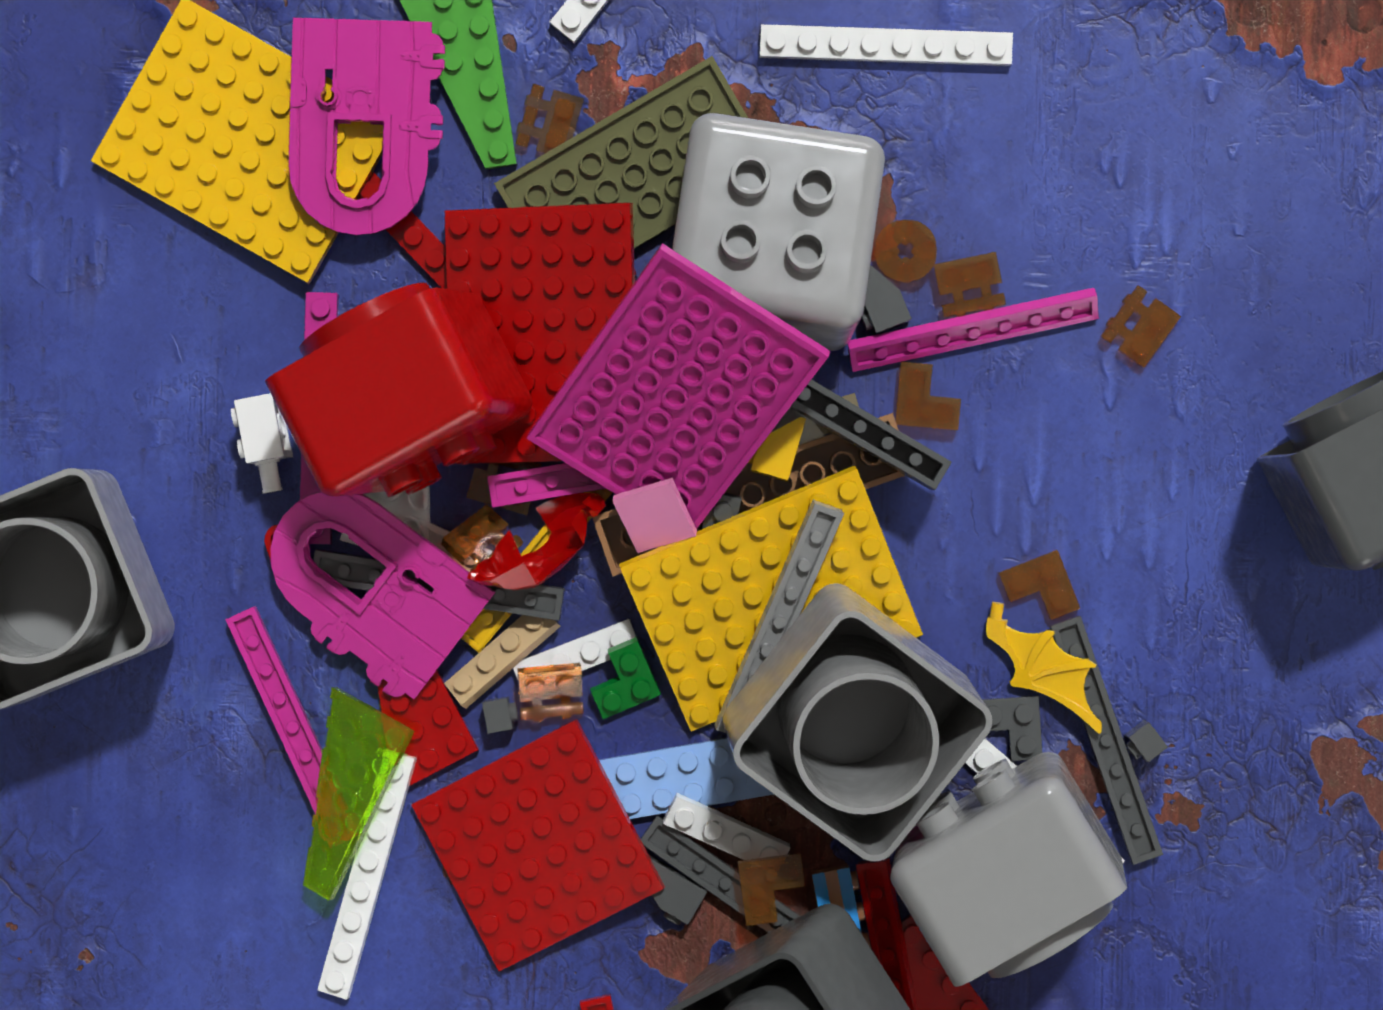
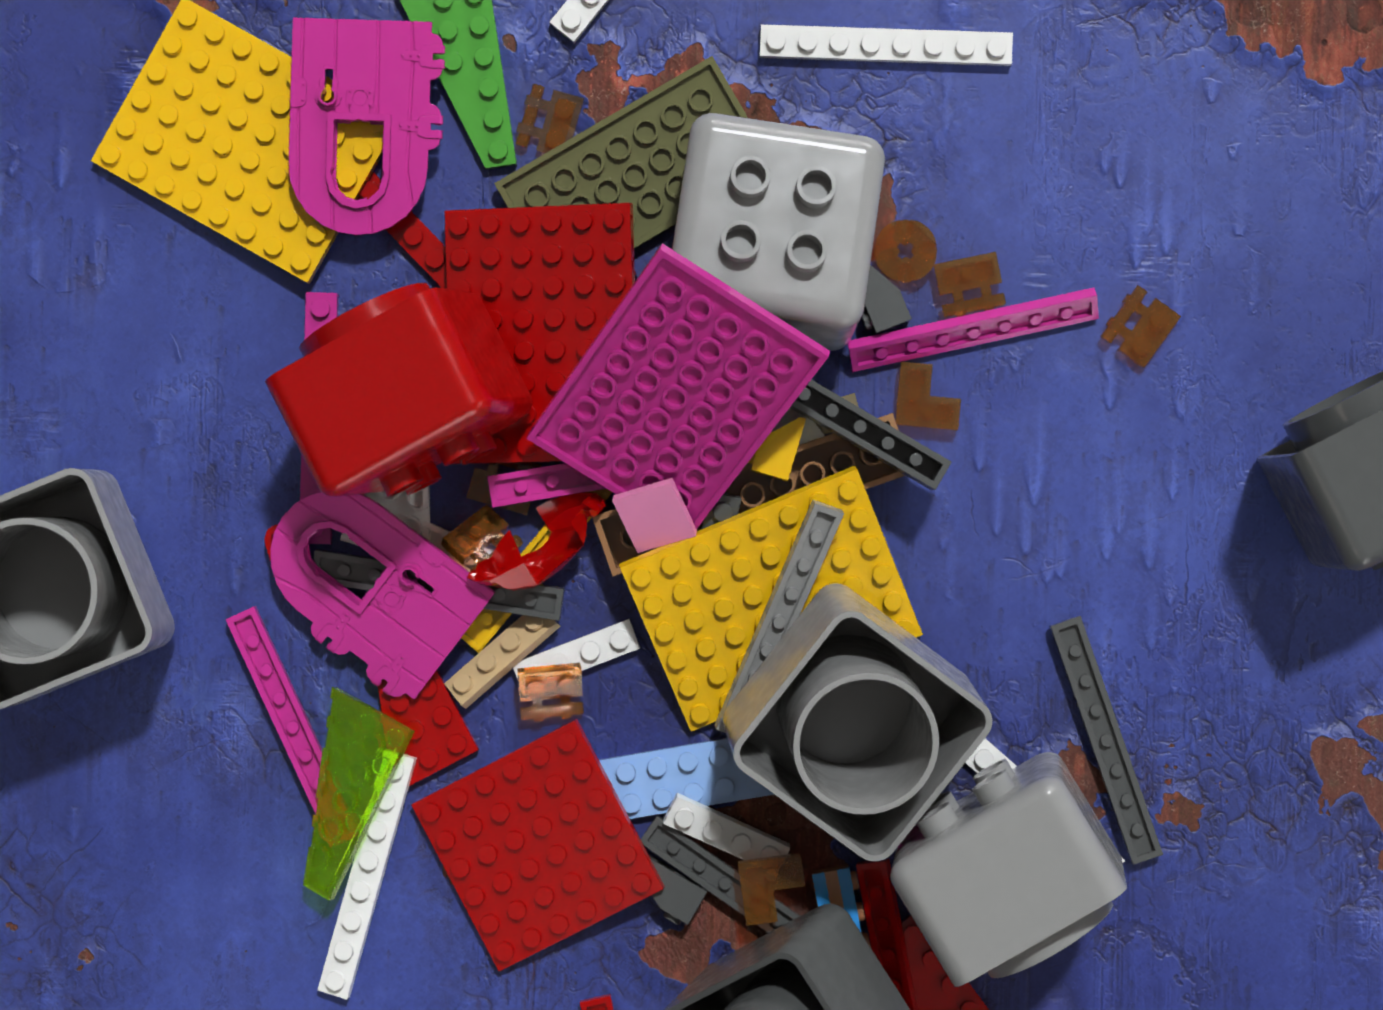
white brick [231,393,293,494] -> none
dark grey plate [482,696,519,734] -> none
green plate [590,637,661,719] -> none
dark grey plate [982,695,1042,761] -> none
yellow animal [986,602,1102,734] -> none
clear orange plate [998,550,1080,620] -> none
dark grey plate [1124,720,1168,762] -> none

